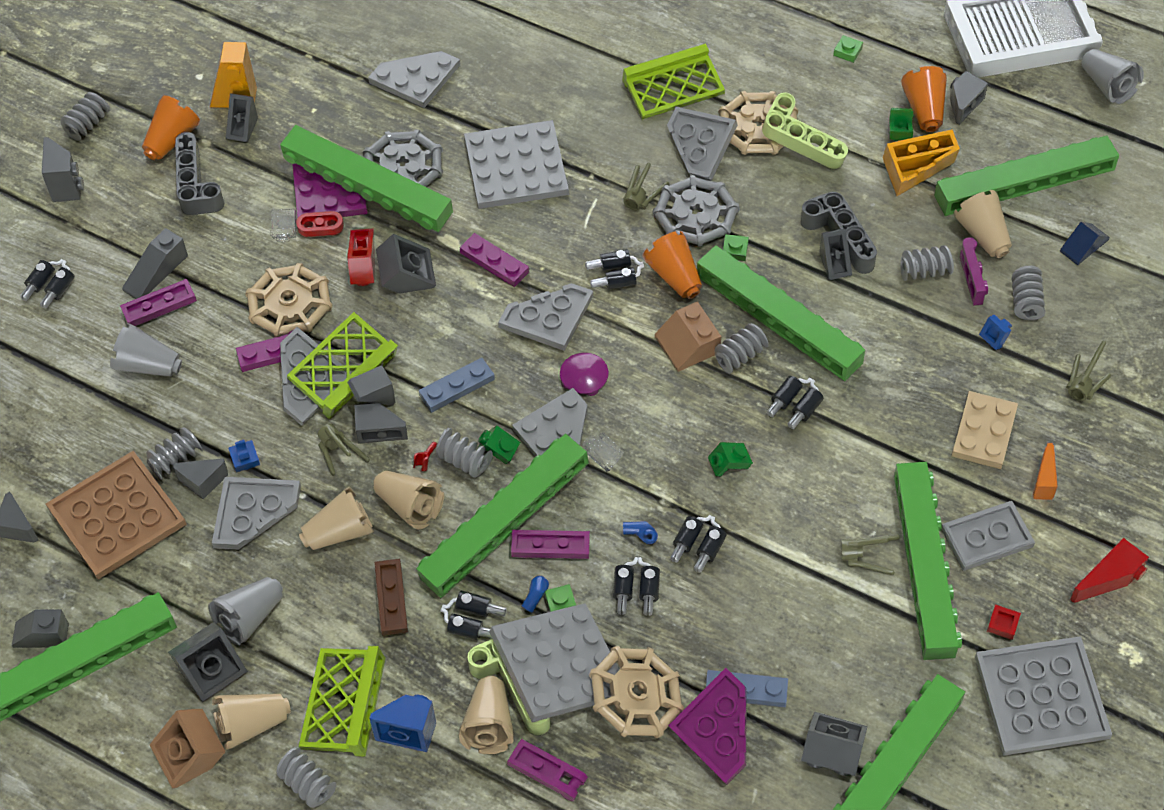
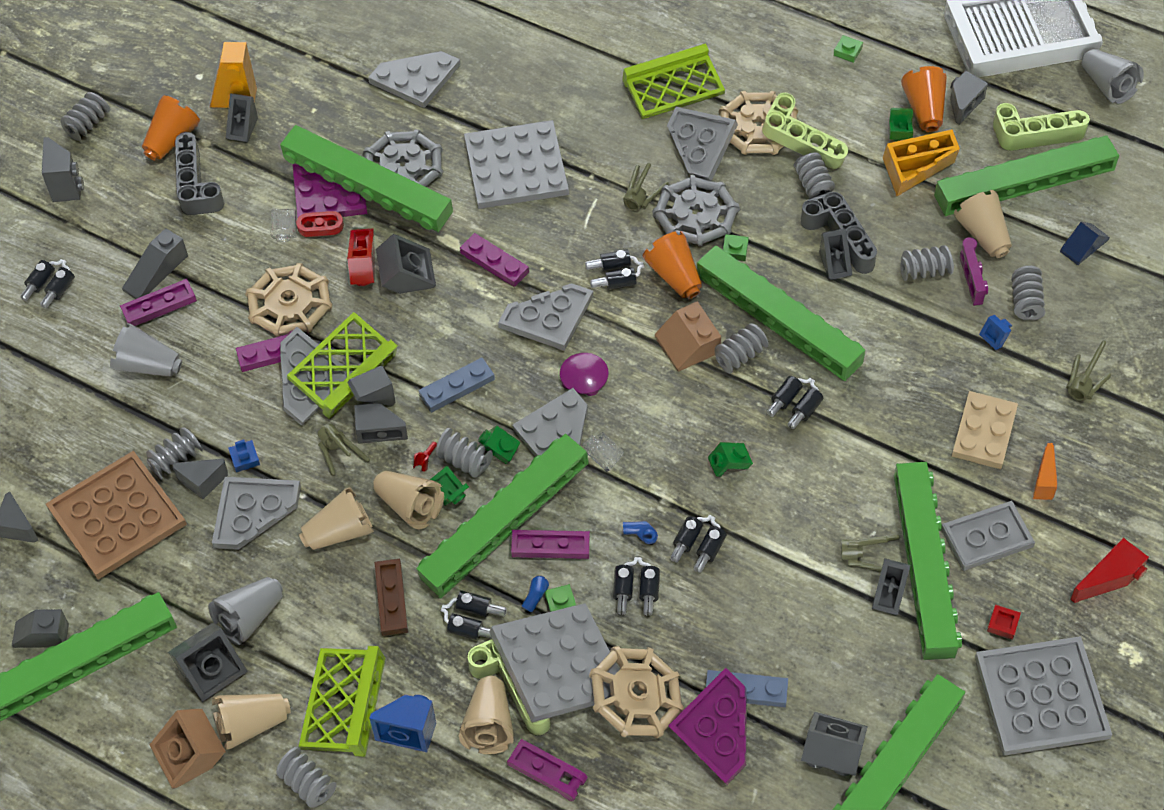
none -> green bracket [430,466,469,506]
none -> light grey piece [793,152,835,199]
none -> dark grey slope [872,558,910,615]
none -> yellowish green beam [993,103,1090,150]

